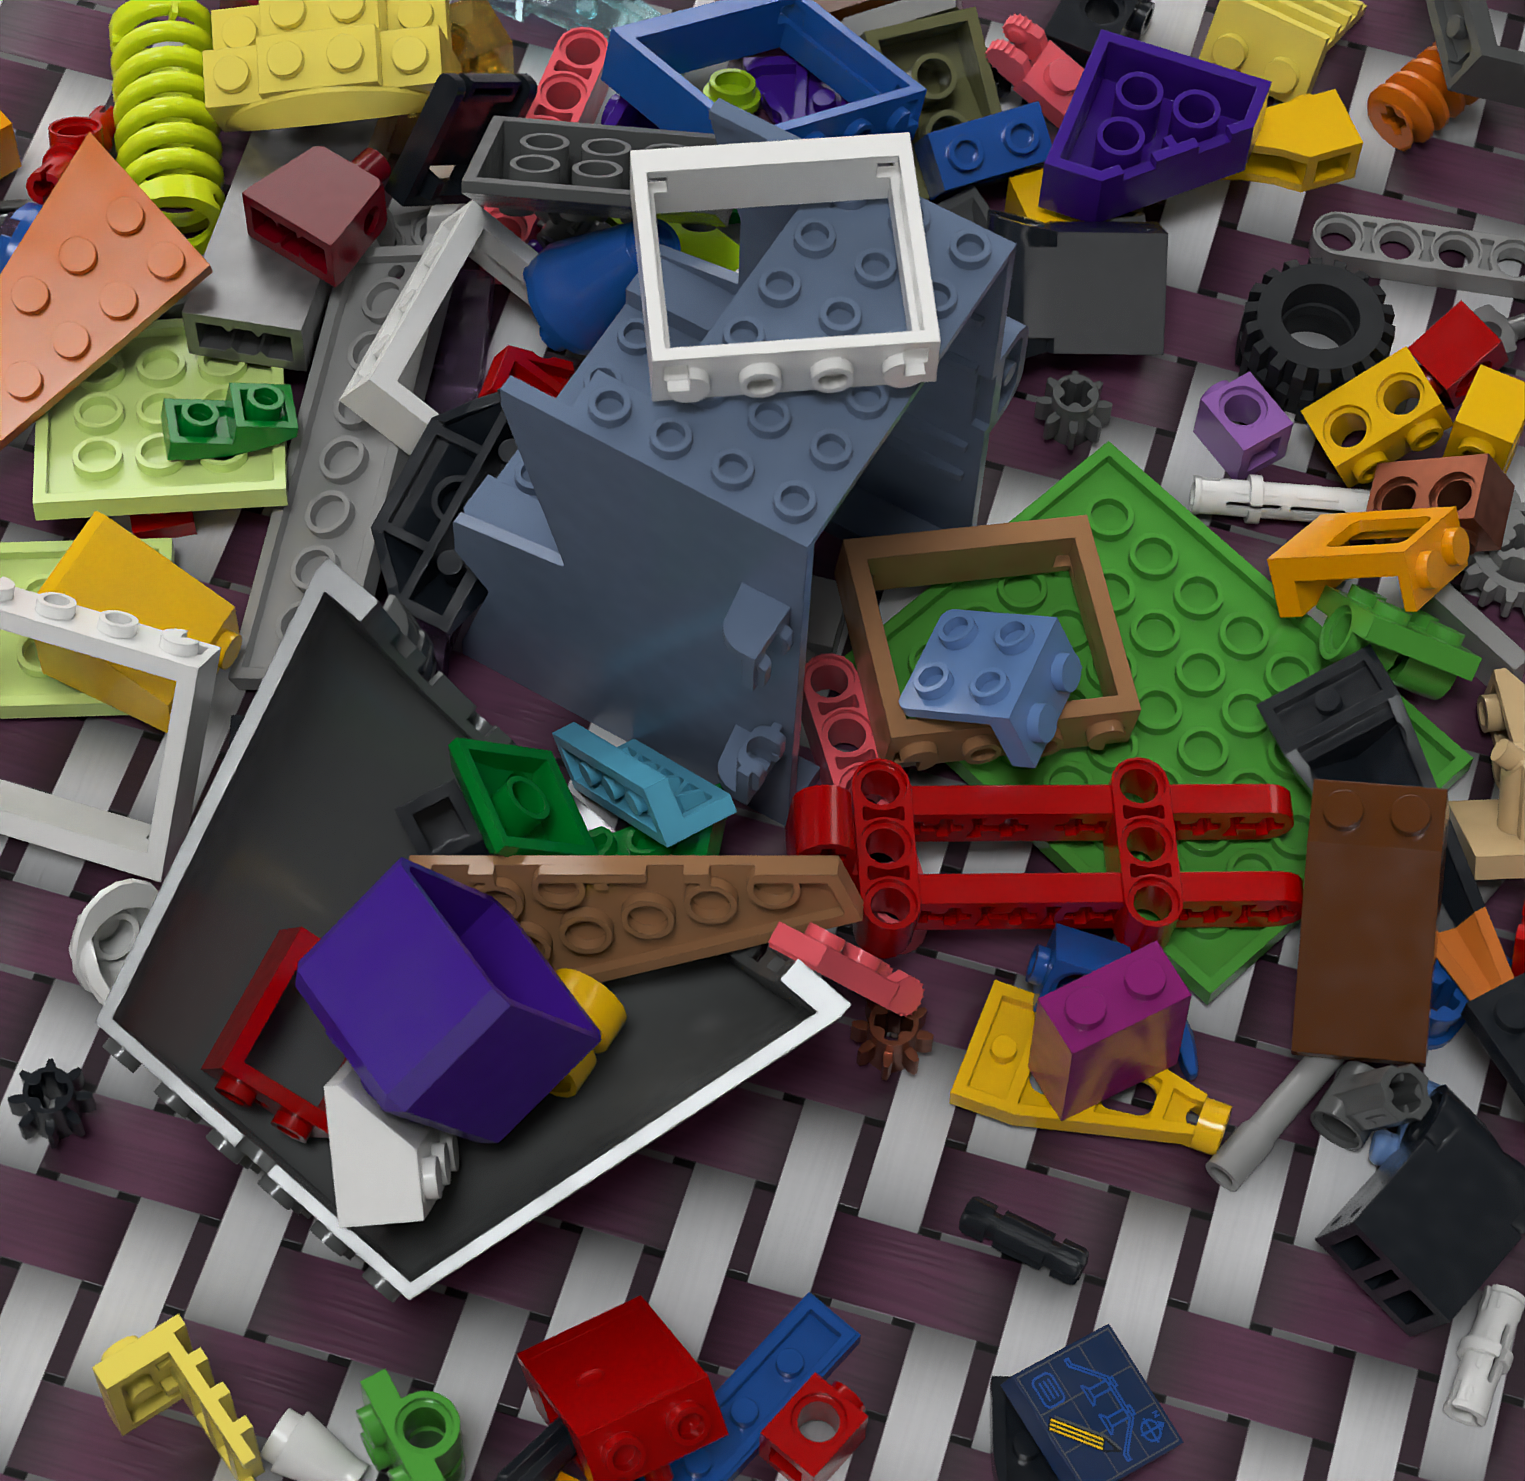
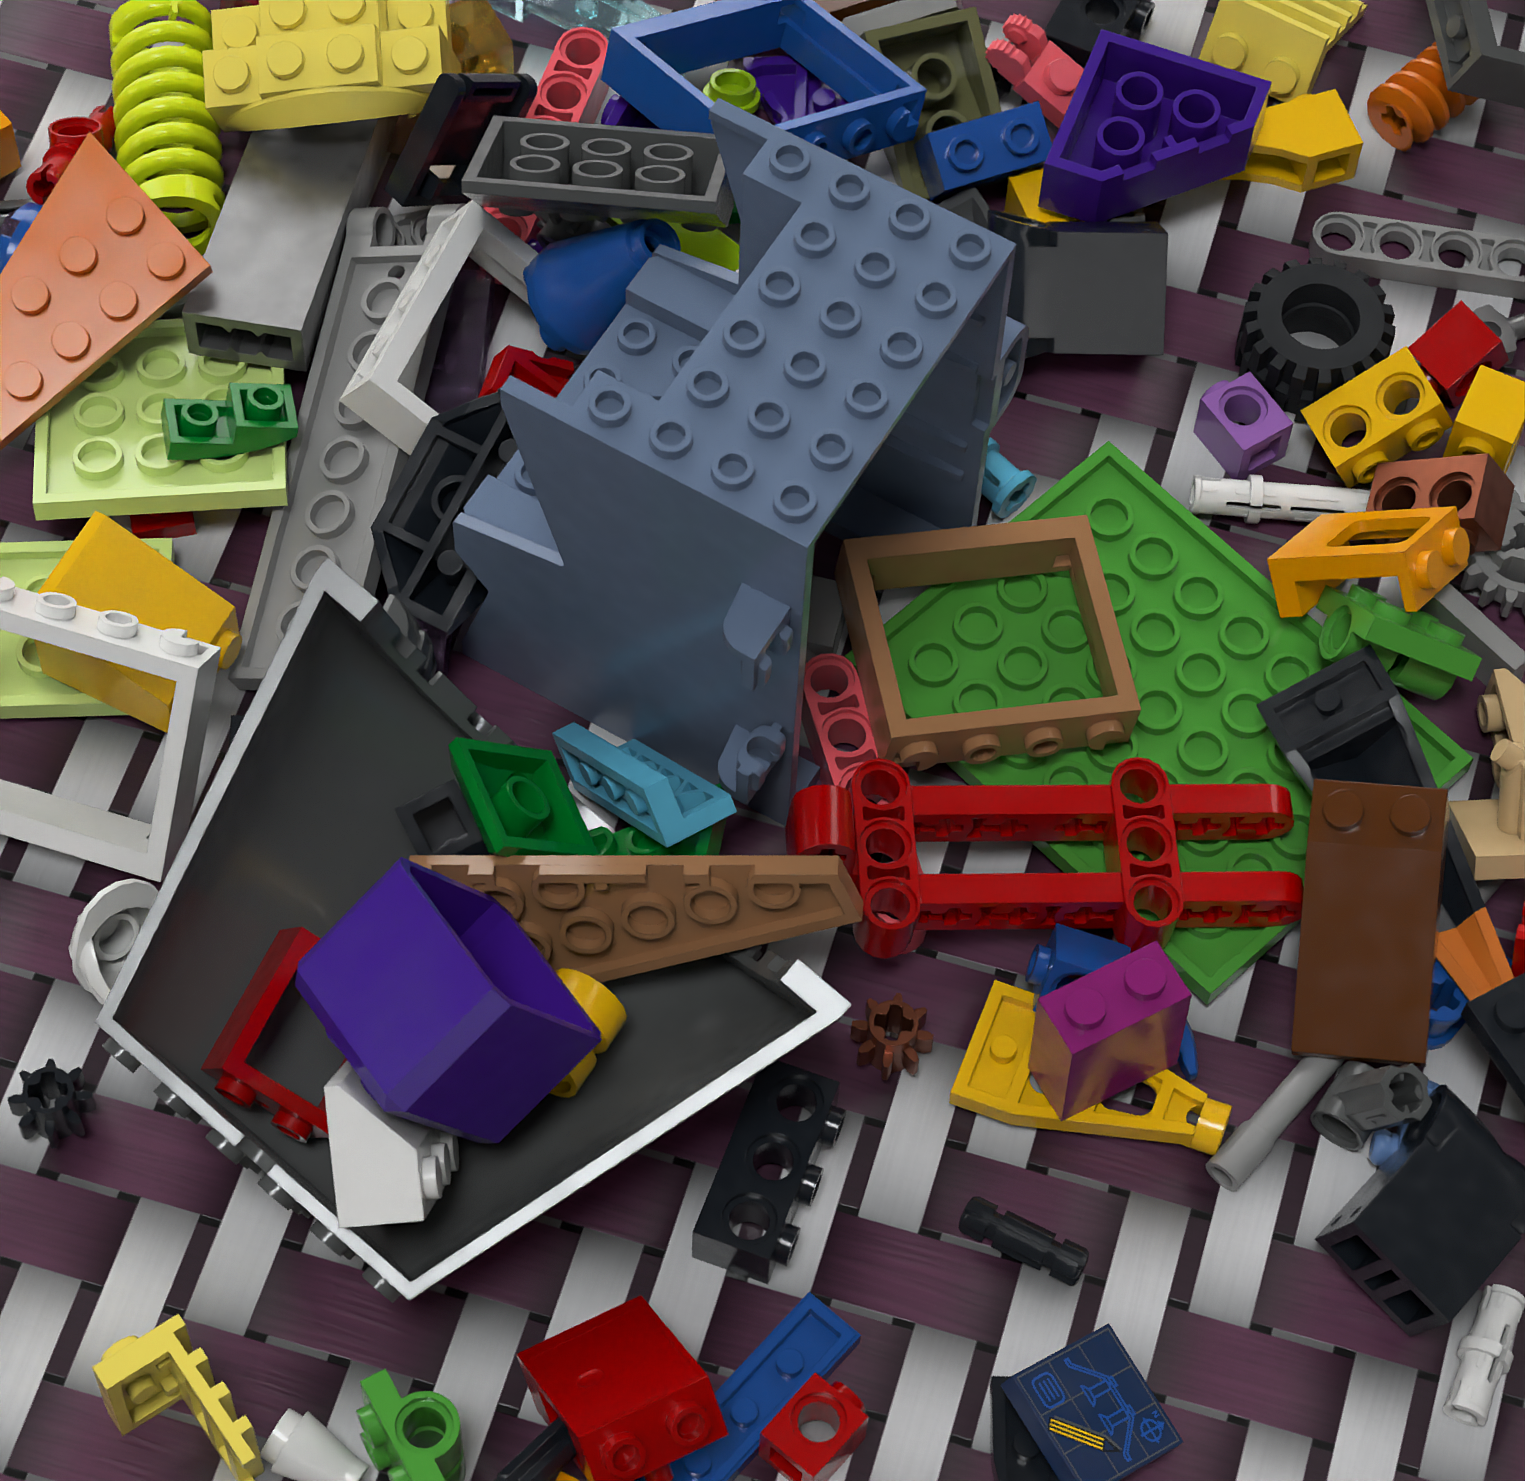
torso [242,146,391,288] -> none
white window [630,132,941,403] -> none
coral hinge [768,921,925,1017] -> none
medium blue bracket [899,609,1083,768] -> none
dark grey gear [1034,370,1112,450] -> none
none -> black brick [692,1061,847,1284]
none -> medium azure bush [981,437,1037,519]

